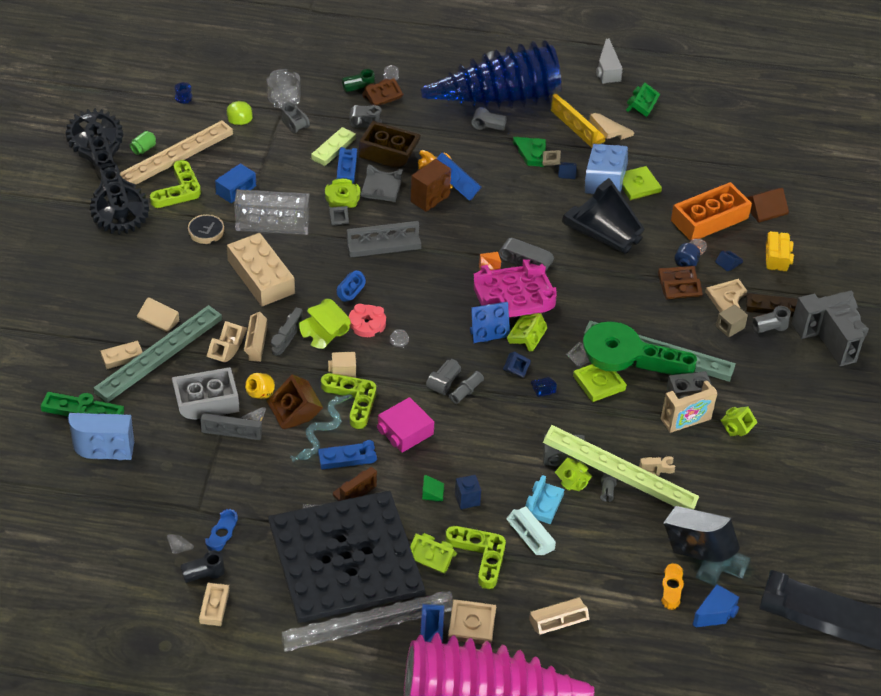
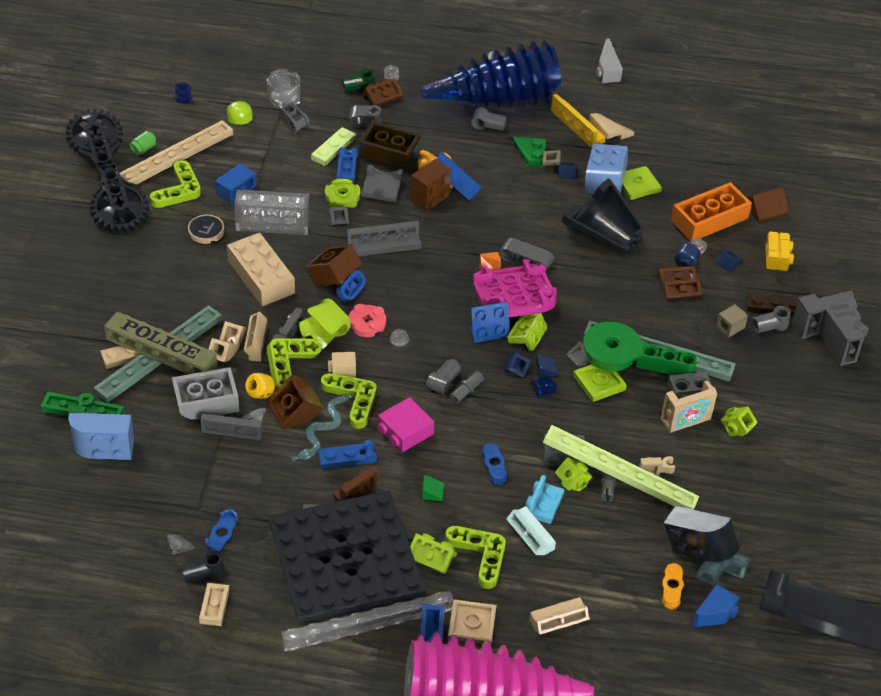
tan slope [137,297,179,333] -> none
dark blue brick [455,475,481,510] -> none
green bracket [626,82,660,117] -> none
tan tile [706,279,747,313] -> none
none -> olive brick [104,311,217,374]
none -> lime beam [267,338,321,391]
none -> reddish brown brick [305,245,362,286]
none -> blue piece [482,443,507,485]
none -> dark blue slope [536,354,558,377]

